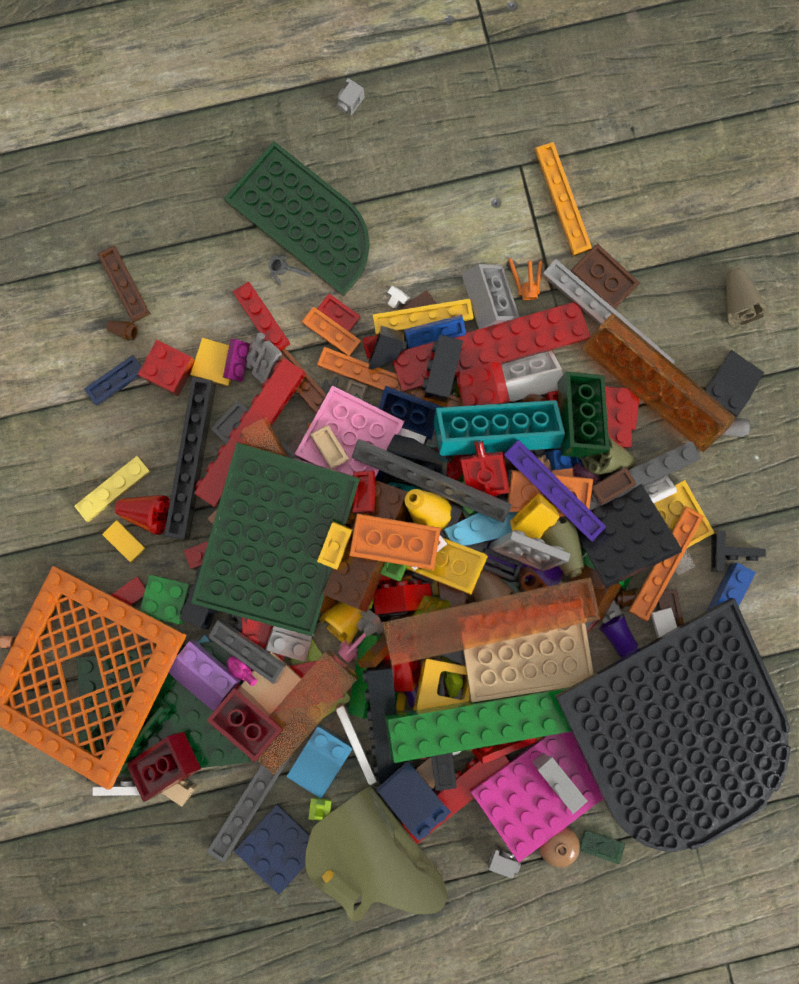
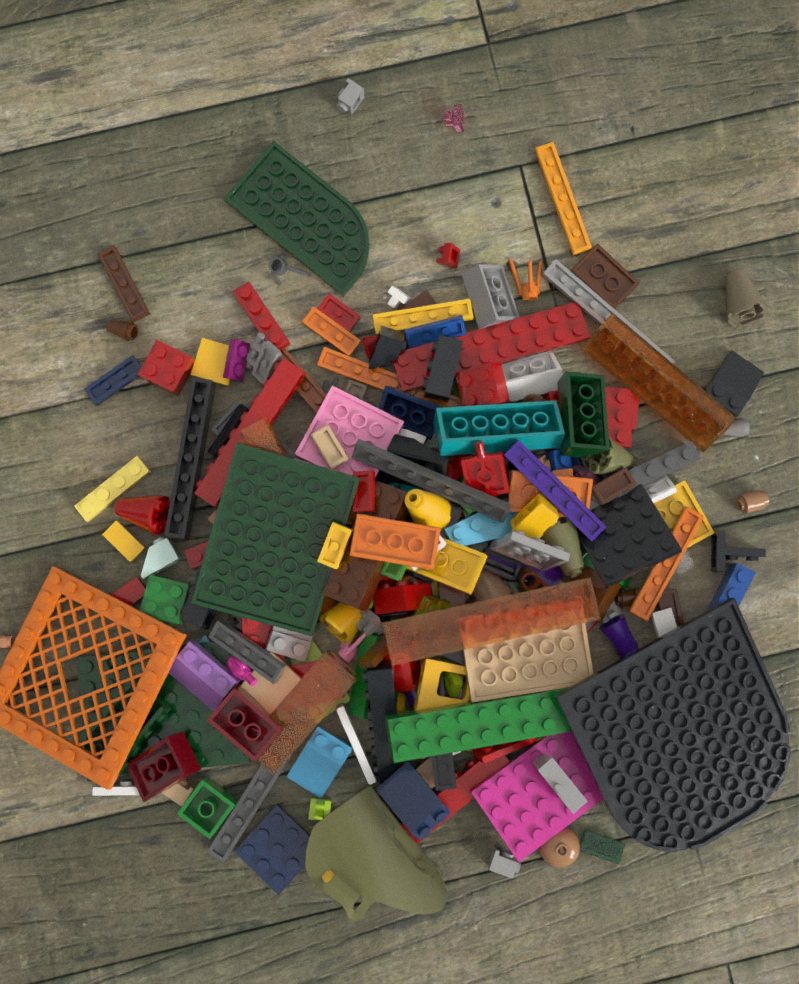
none -> light aqua slope [141,537,182,579]
none -> green brick [177,776,239,839]
none -> black axle [208,404,249,457]
none -> red tile [436,243,460,269]
none -> clear pink tile [444,104,464,132]
none -> medium nougat brick [736,490,769,514]

